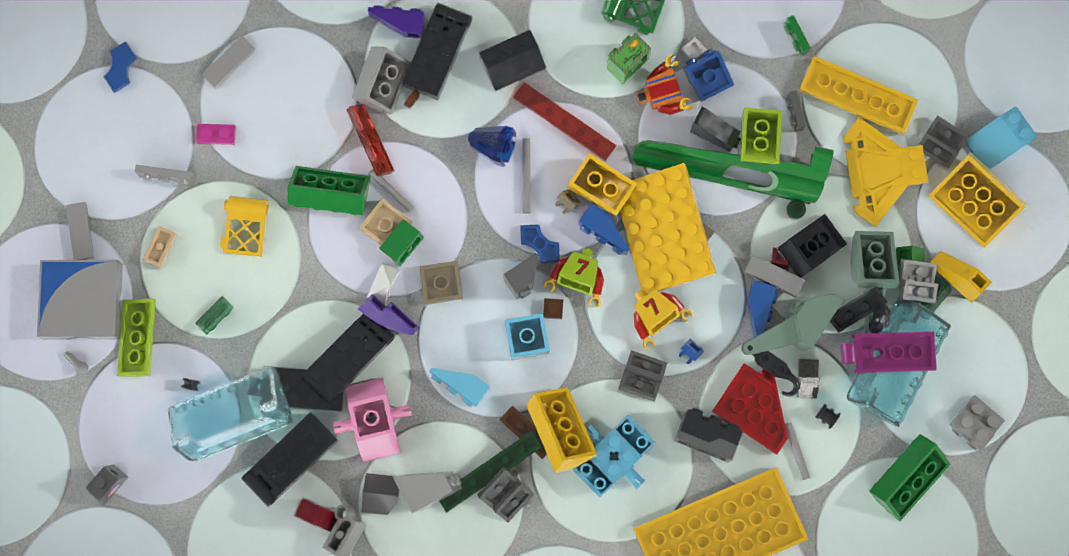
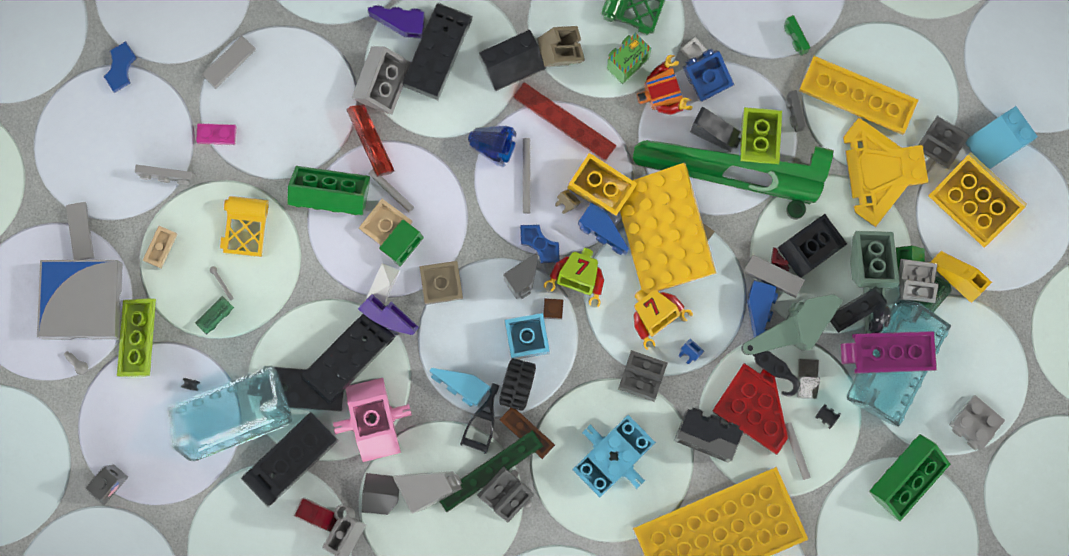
reddish brown tile [404,90,420,108] -> none
yellow slope [526,387,597,473] -> none
none -> light grey hinge [210,266,234,301]
none -> black piece [460,383,500,454]
none -> black tyre [499,358,536,411]
none -> dark tan plate [537,26,585,67]

